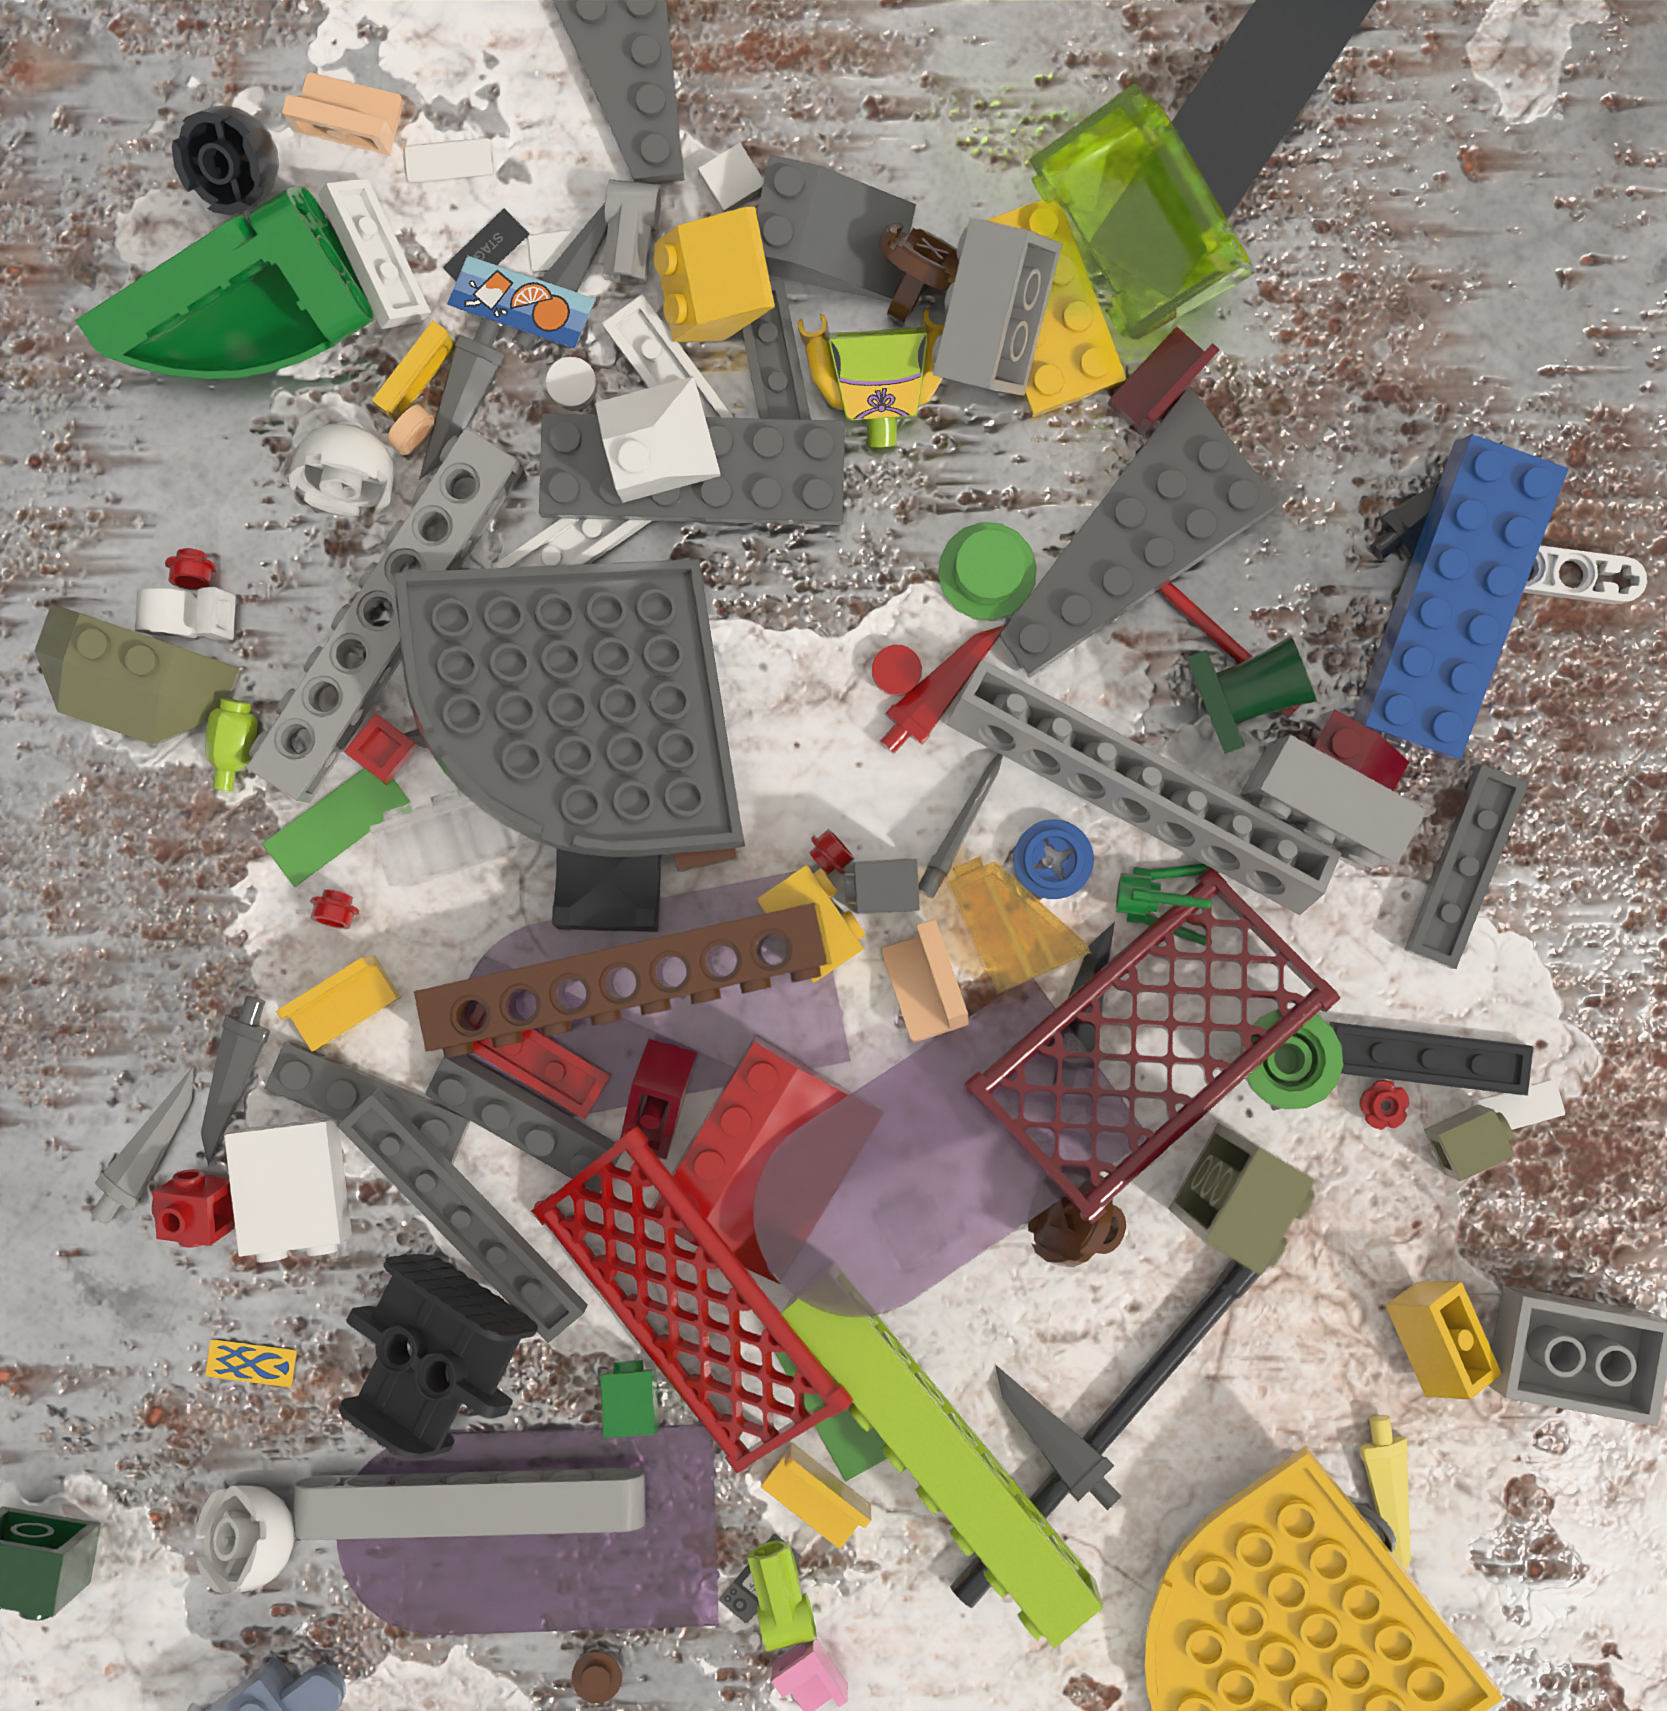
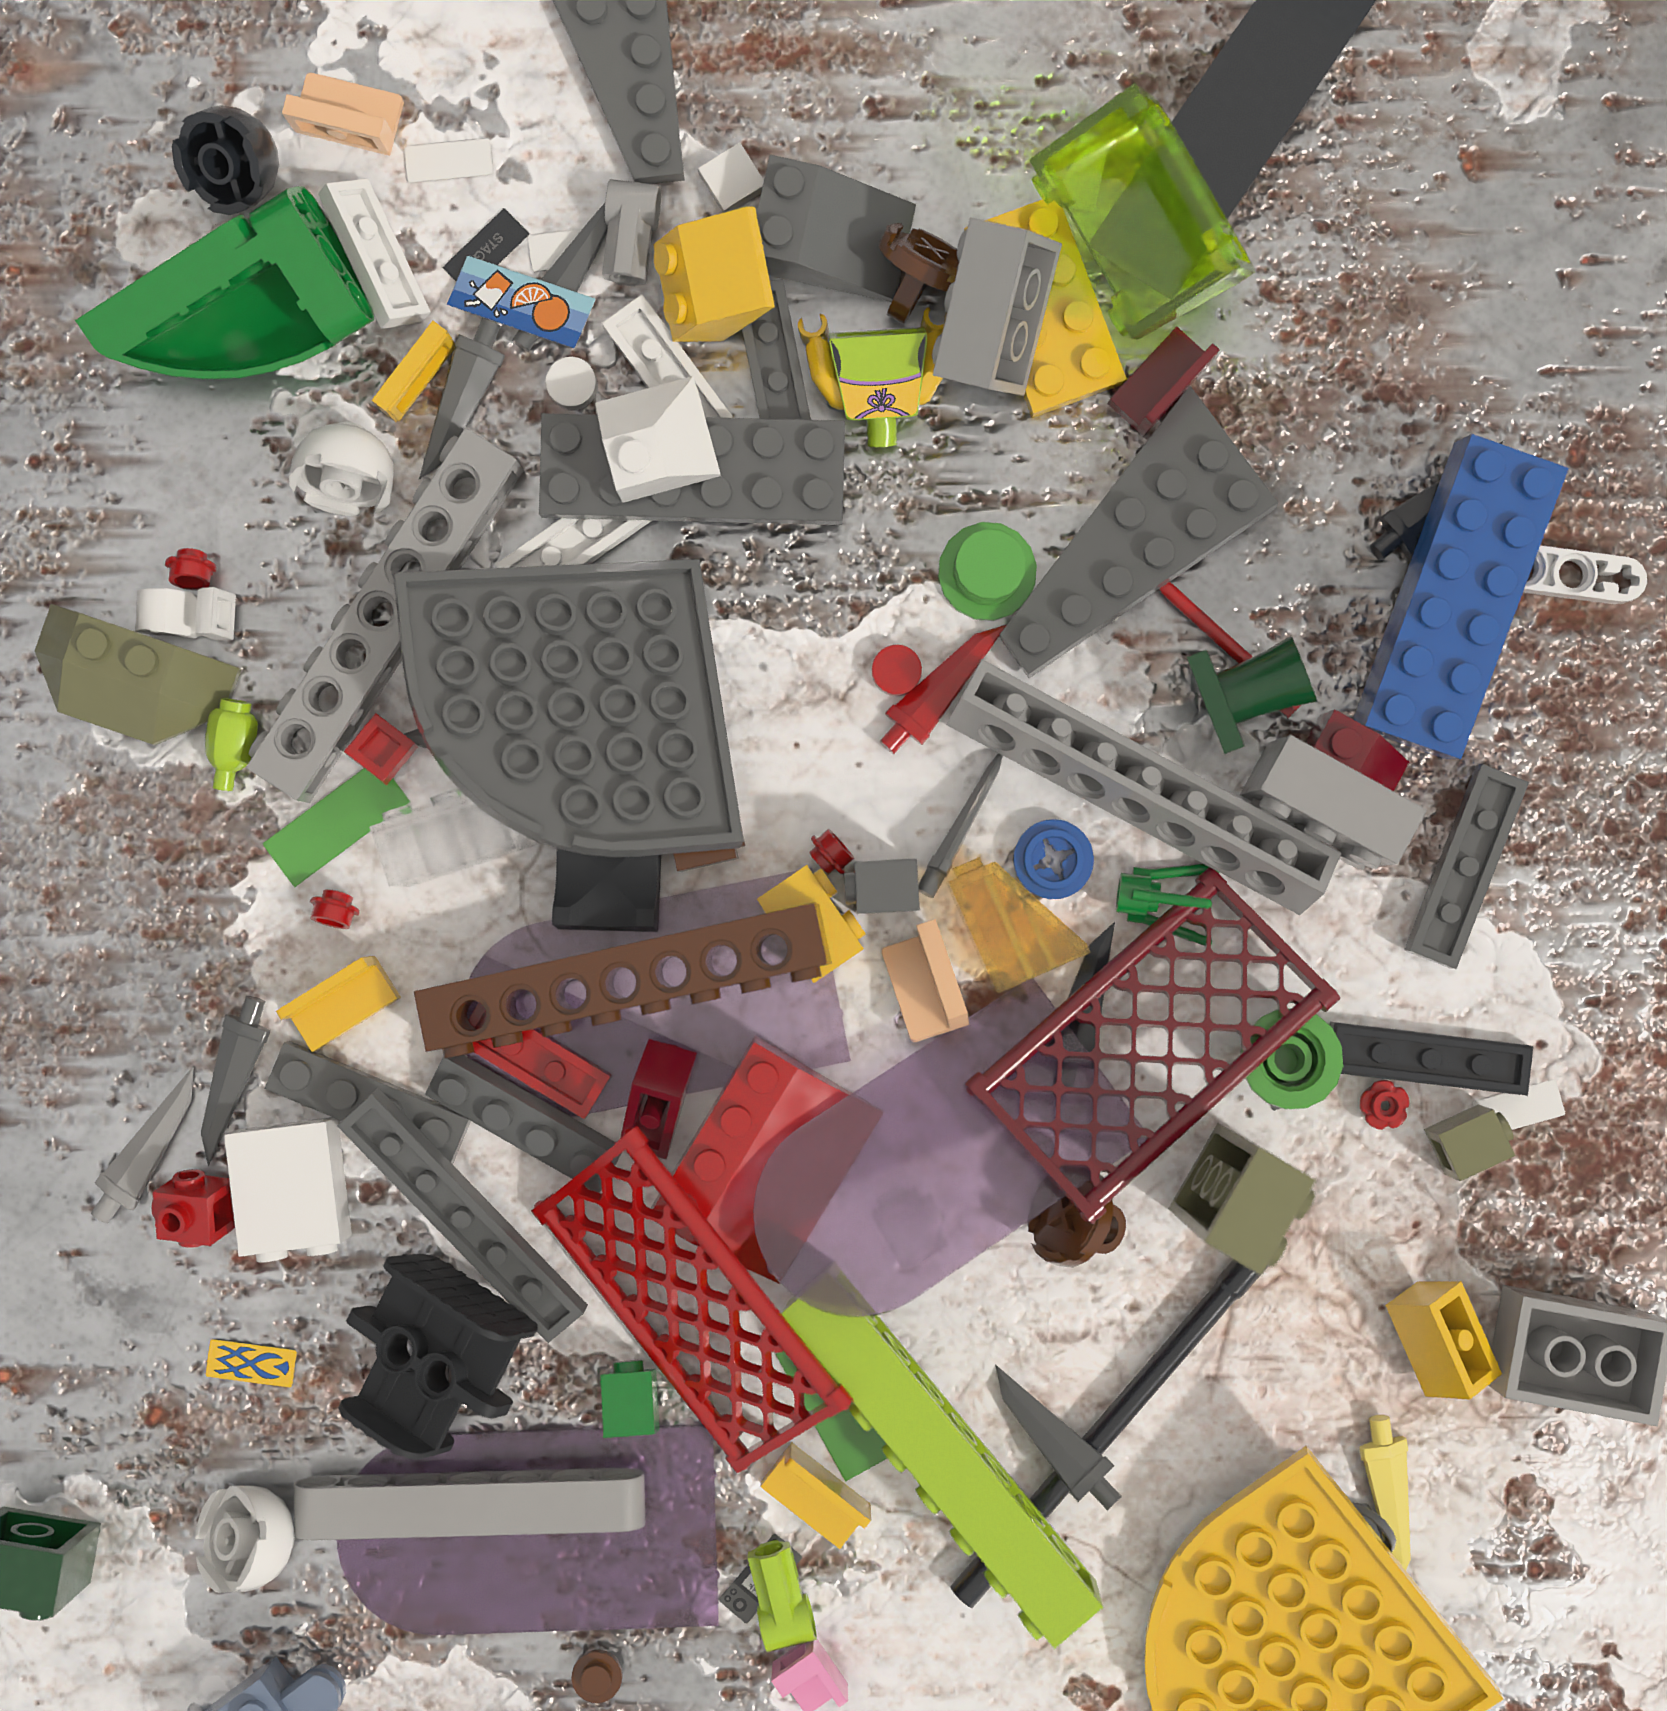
light nougat tile [387,404,434,455] -> none

